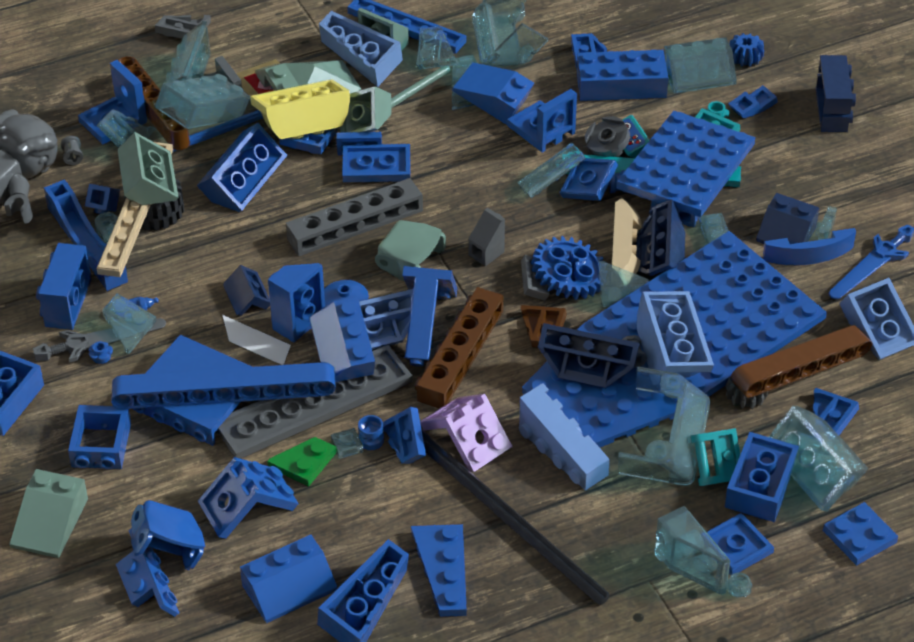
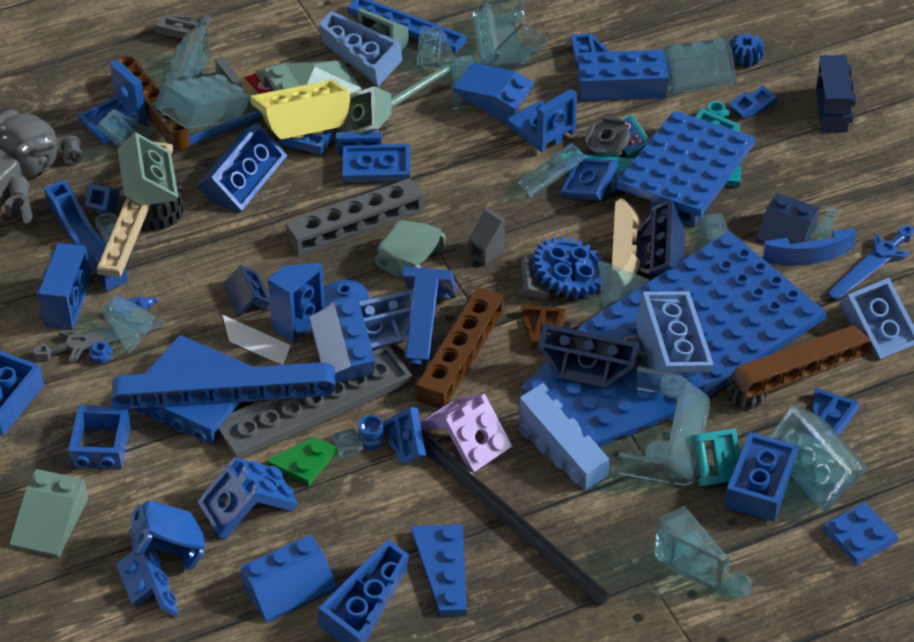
blue plate [699,513,774,576] -> none

